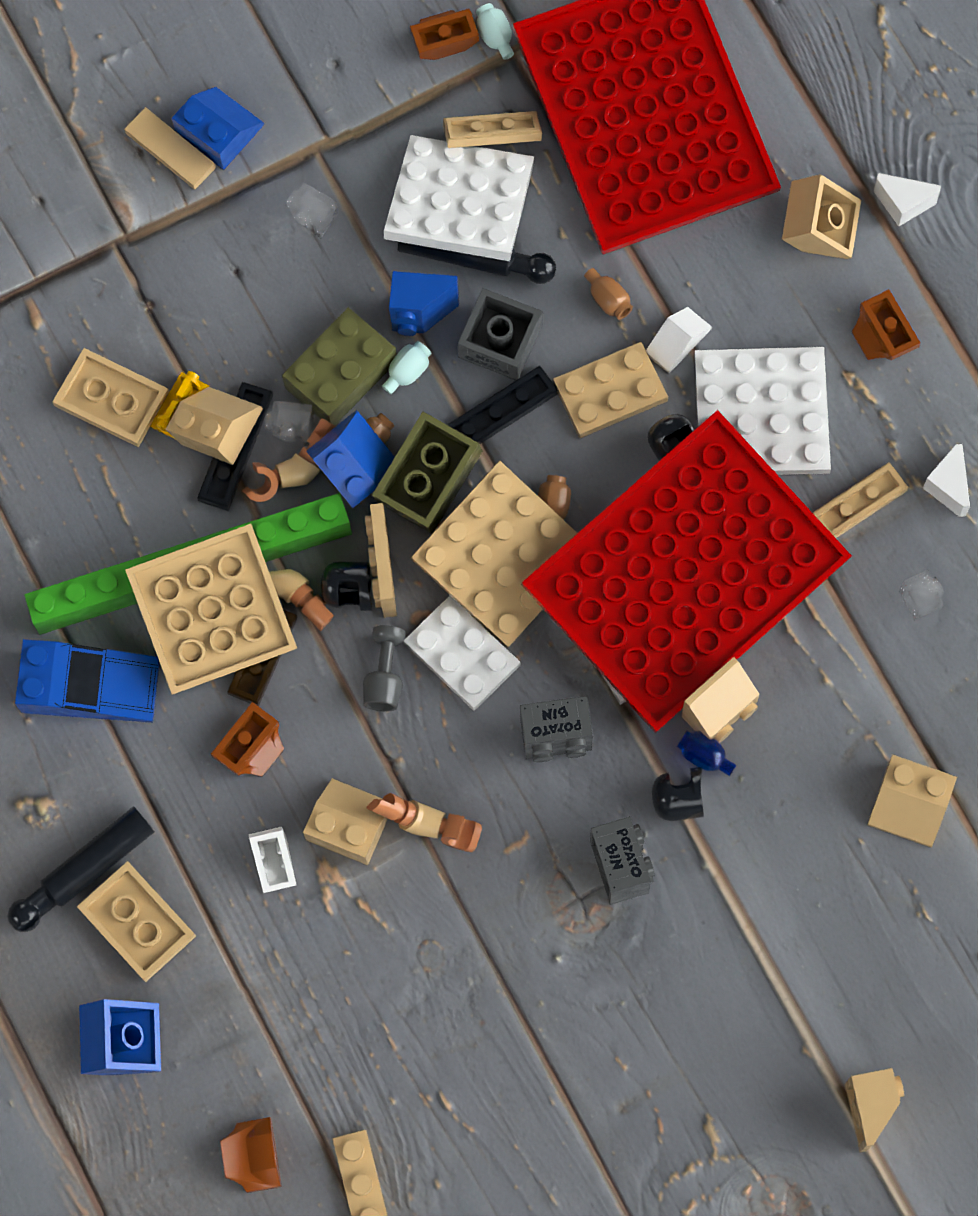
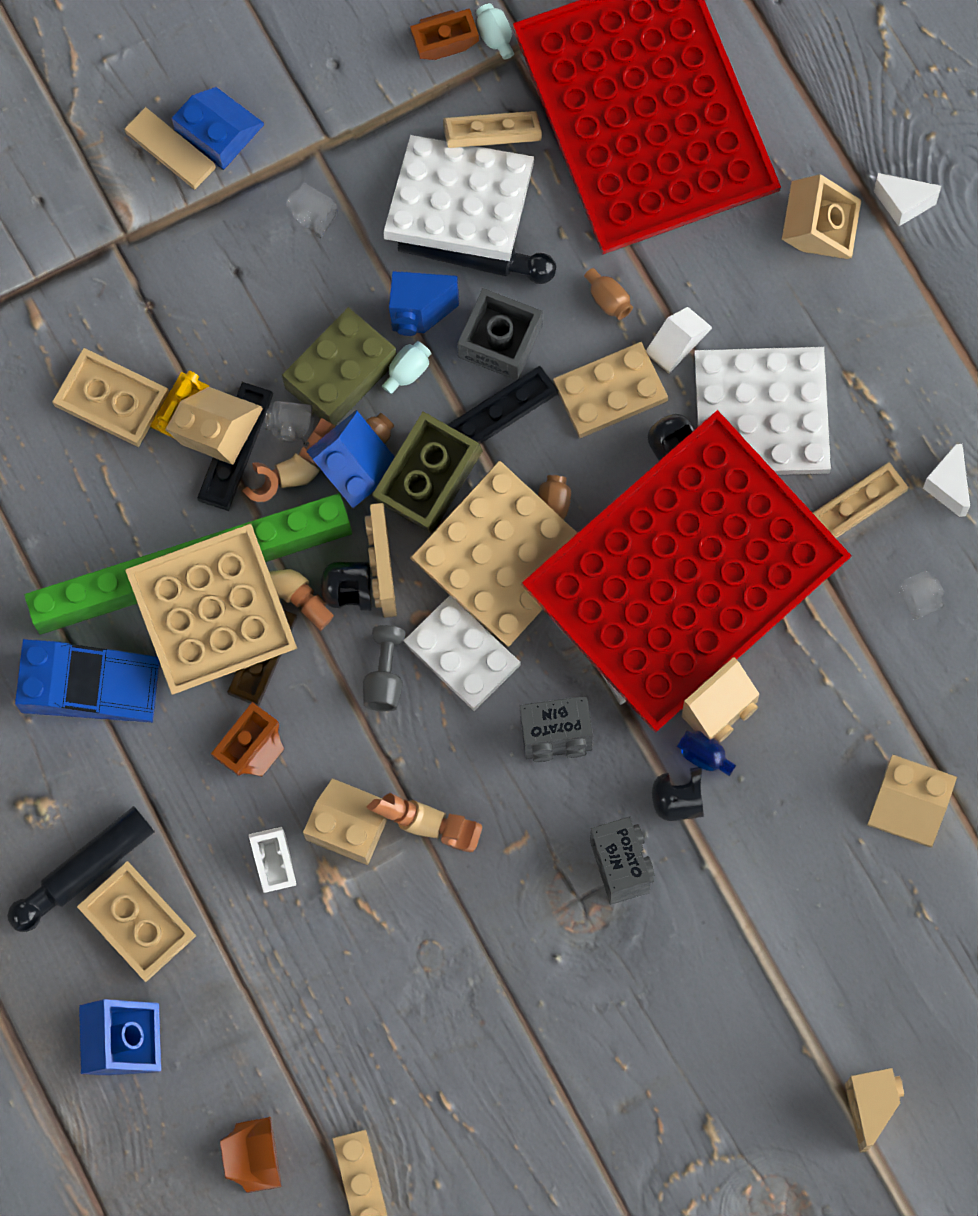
dark orange slope [852,289,920,360] -> none

